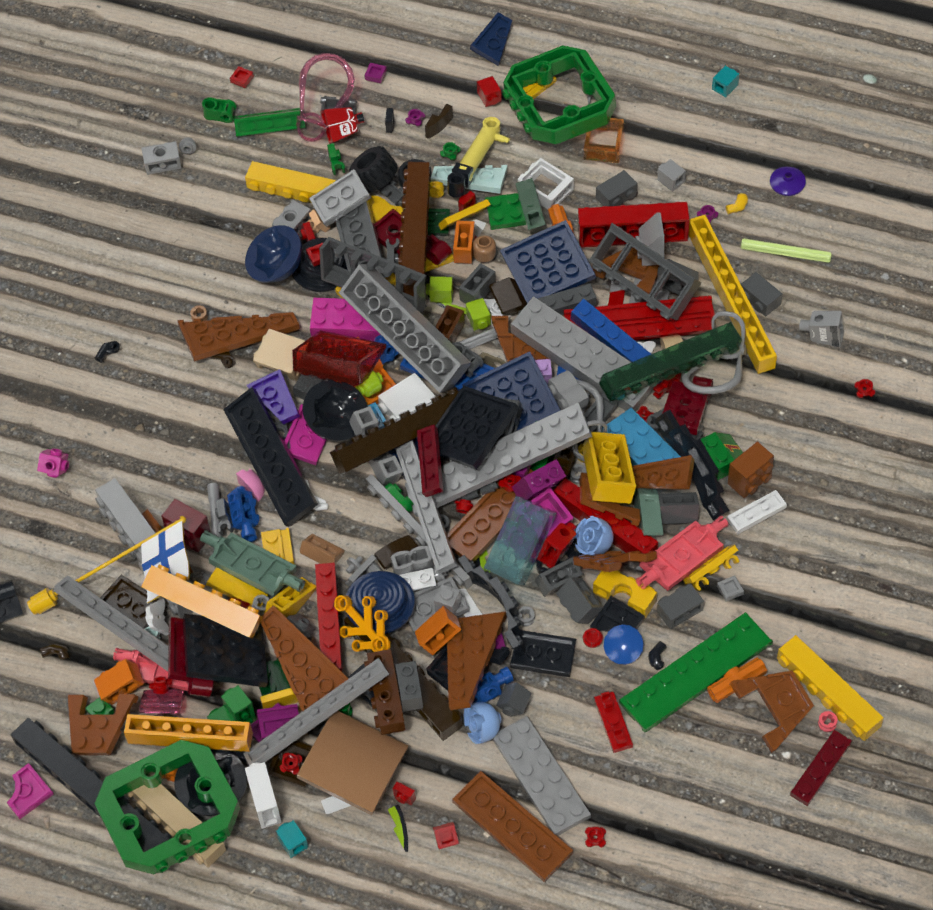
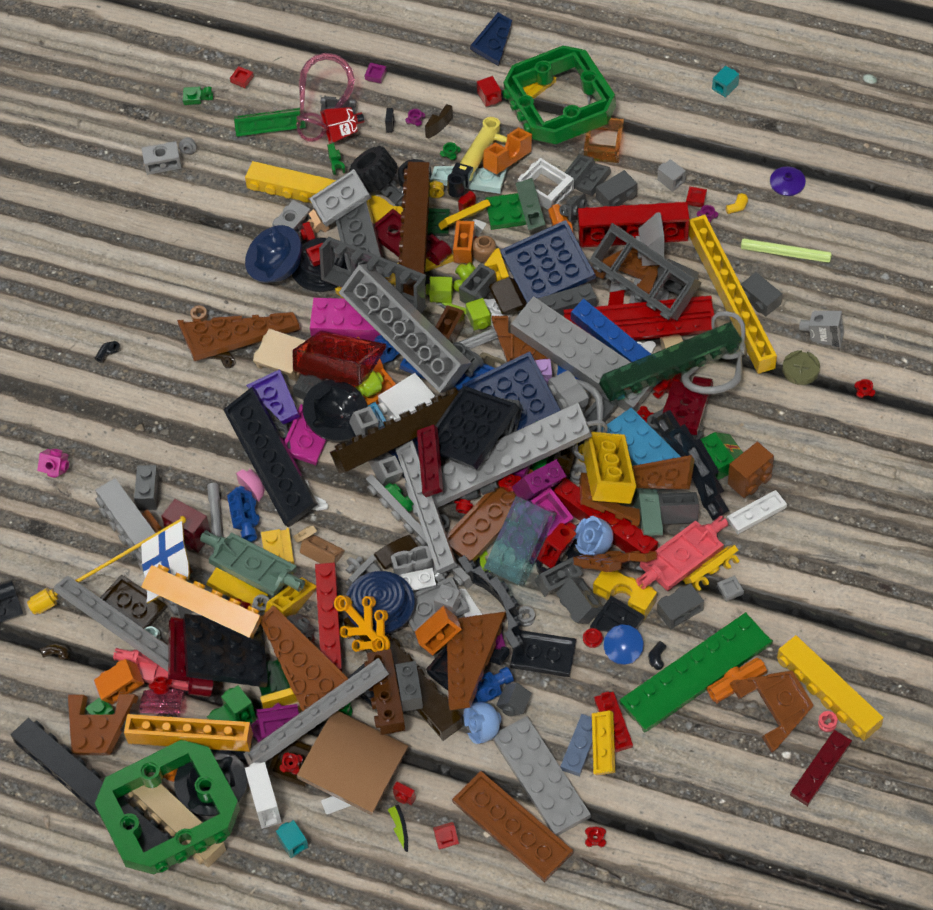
dark pink tile [7,763,54,819] -> none
white animal [145,599,169,636] -> none
green piece [202,97,237,123] -> none
dark grey plate [215,498,234,536] -> none
dark grey plate [386,238,400,264] -> none
none -> dark grey brick [134,465,160,510]
none -> green plate [183,86,214,105]
none -> tan tile [293,525,317,543]
none -> lime animal [453,262,476,292]
none -> orange arch [483,127,532,175]
none -> yellow slope [484,248,509,281]
none -> dark grey hinge [559,193,587,222]
none -> sand blue plate [560,714,593,777]
none -> dark grey slope [564,154,611,196]
none -> yellow tile [592,711,615,775]
none -> red plate [686,186,707,207]
none -> olive tile [782,350,820,385]

